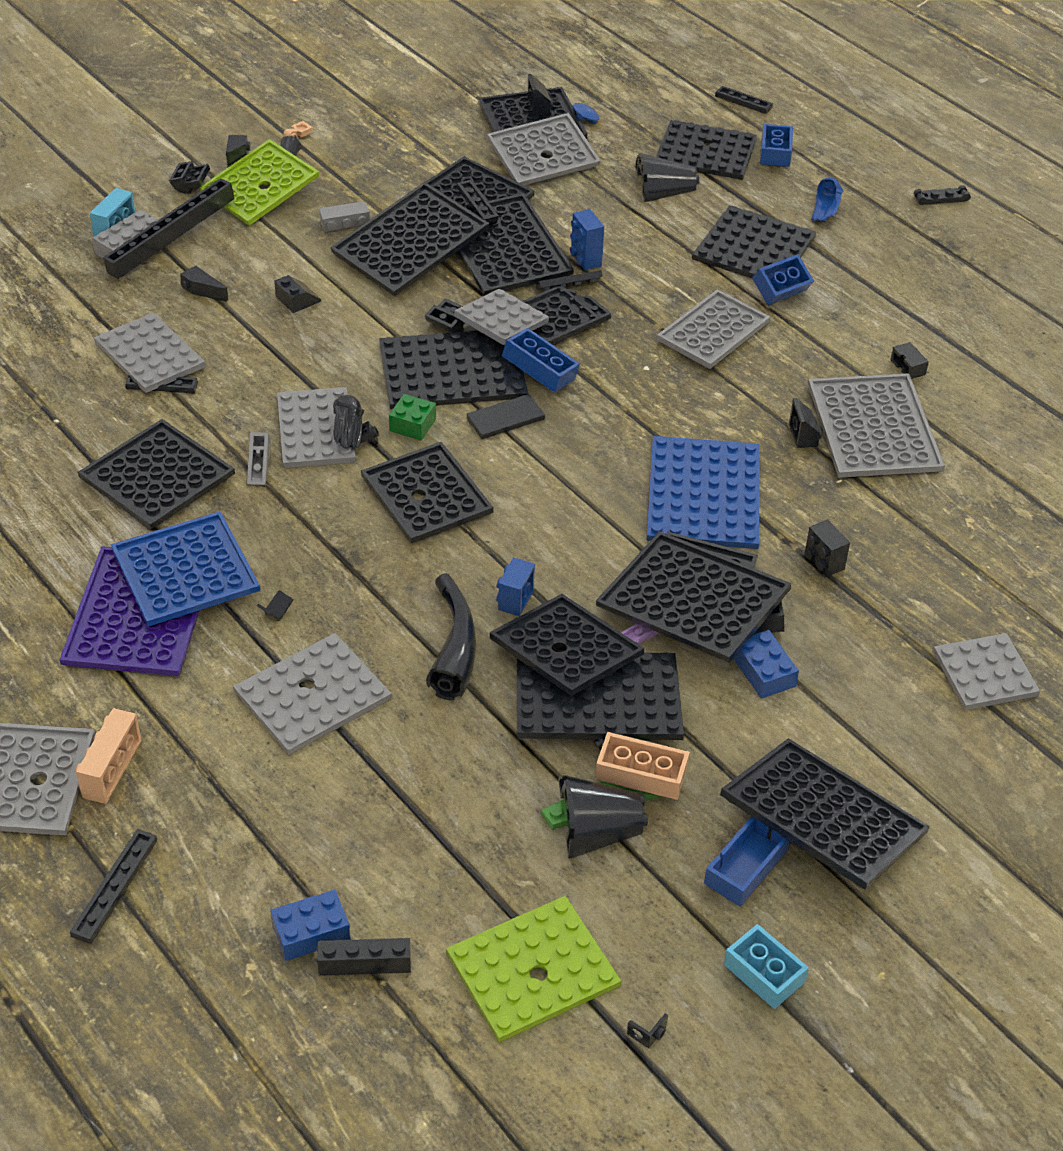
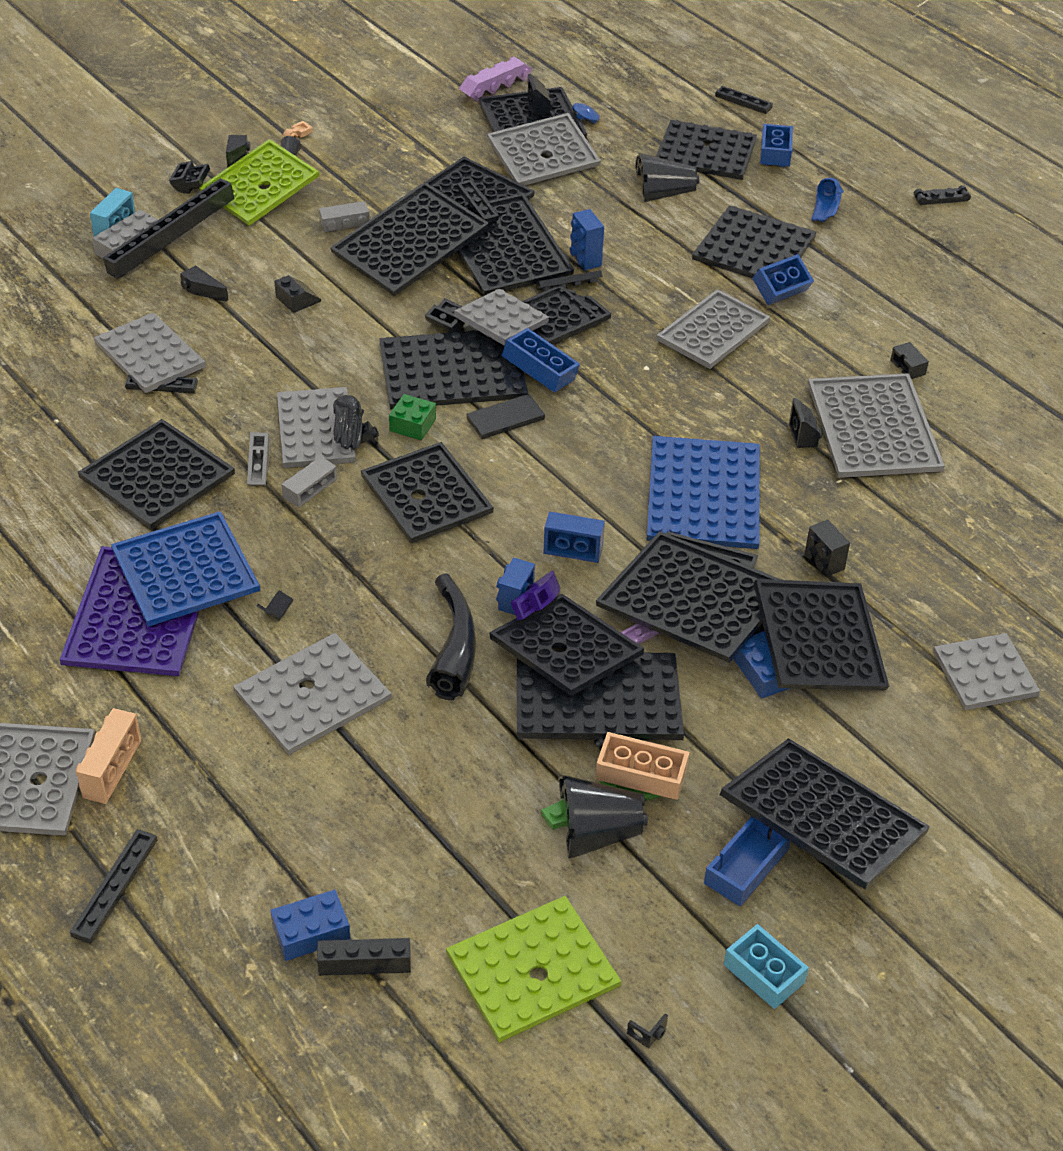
none -> light grey brick [282,456,337,508]
none -> lavender brick [459,57,532,102]
none -> dark purple slope [510,571,561,620]
none -> blue brick [543,511,605,563]
none -> black plate [753,579,890,690]

